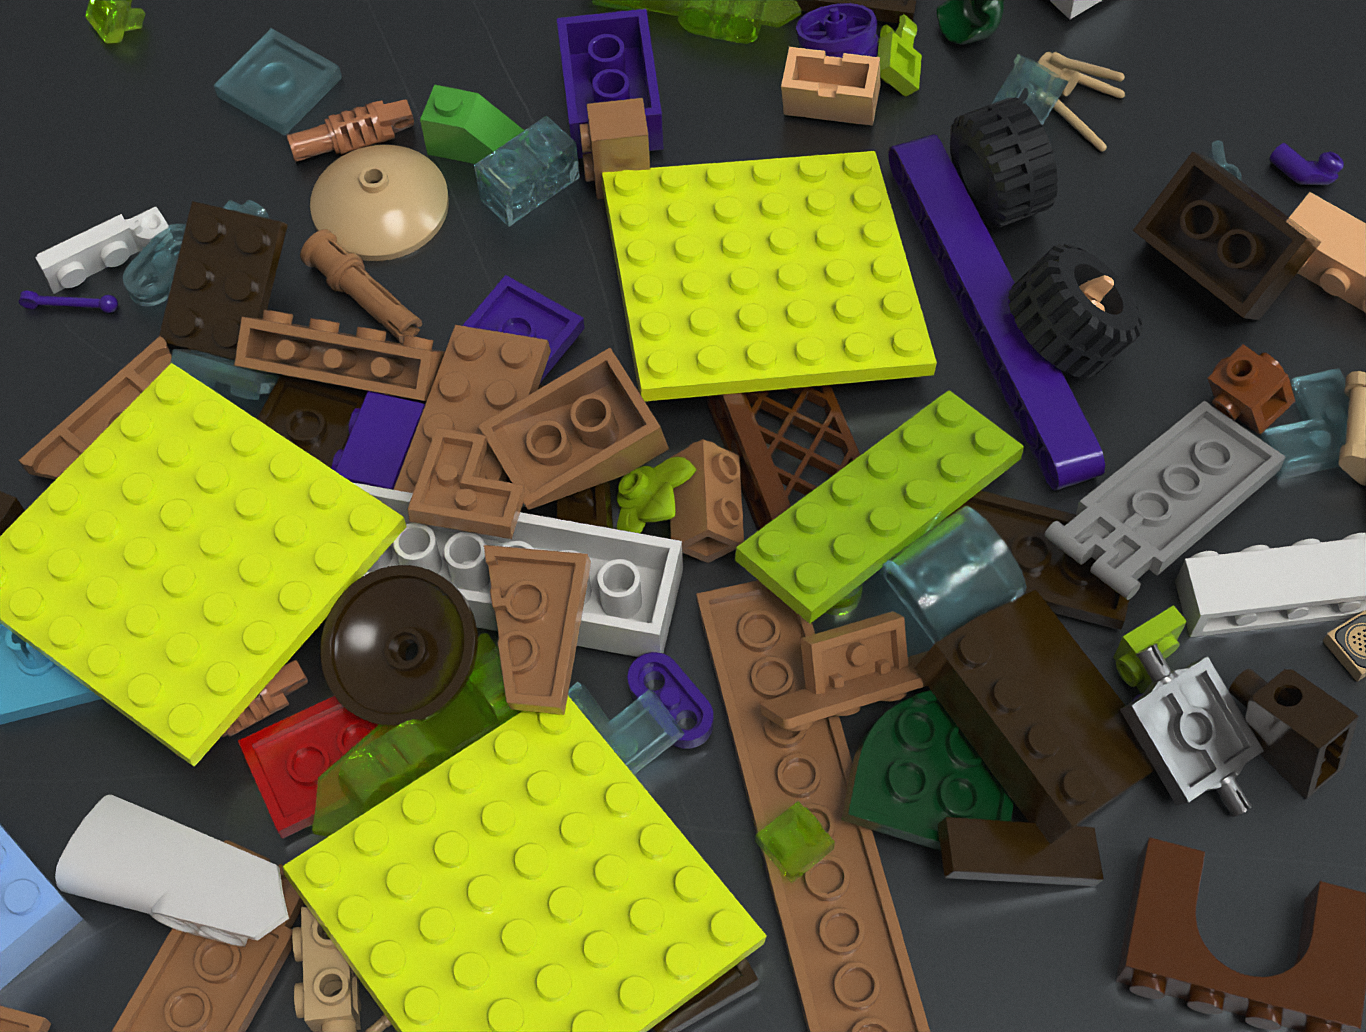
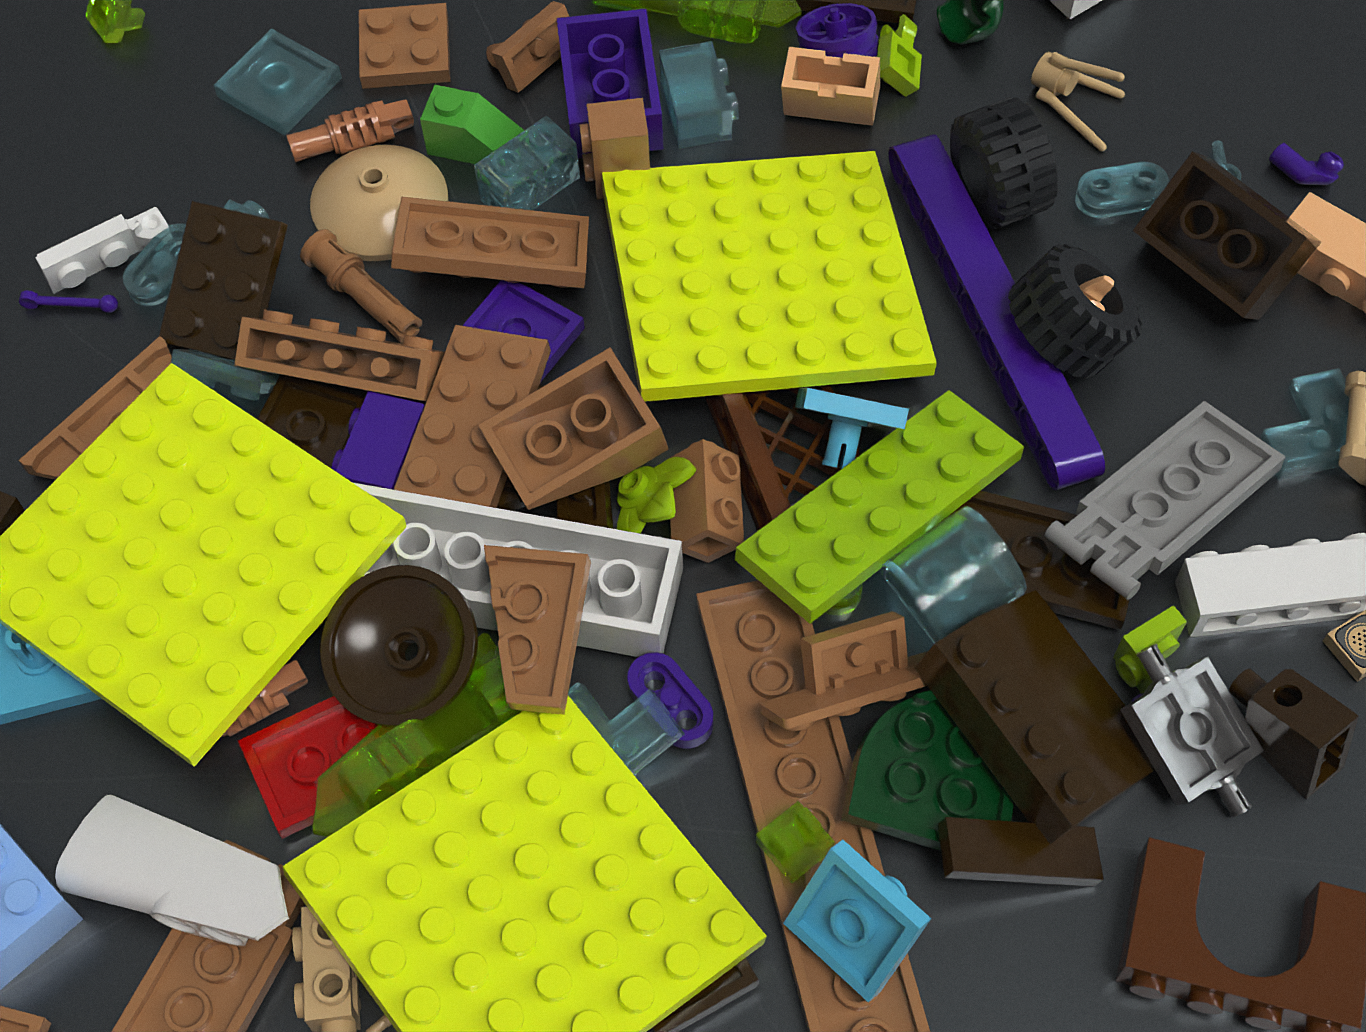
medium nougat plate [407,427,525,539] -> none
clear light blue brick [992,54,1069,125] -> none
dark orange brick [1207,344,1295,435] -> none
none -> medium nougat plate [359,3,451,89]
none -> medium nougat plate [391,196,589,288]
none -> medium nougat tile [486,1,570,93]
none -> clear light blue brick [659,41,739,149]
none -> medium azure tile [783,840,931,1003]
none -> medium azure tile [795,388,909,469]
none -> clear light blue plate [1075,162,1169,218]

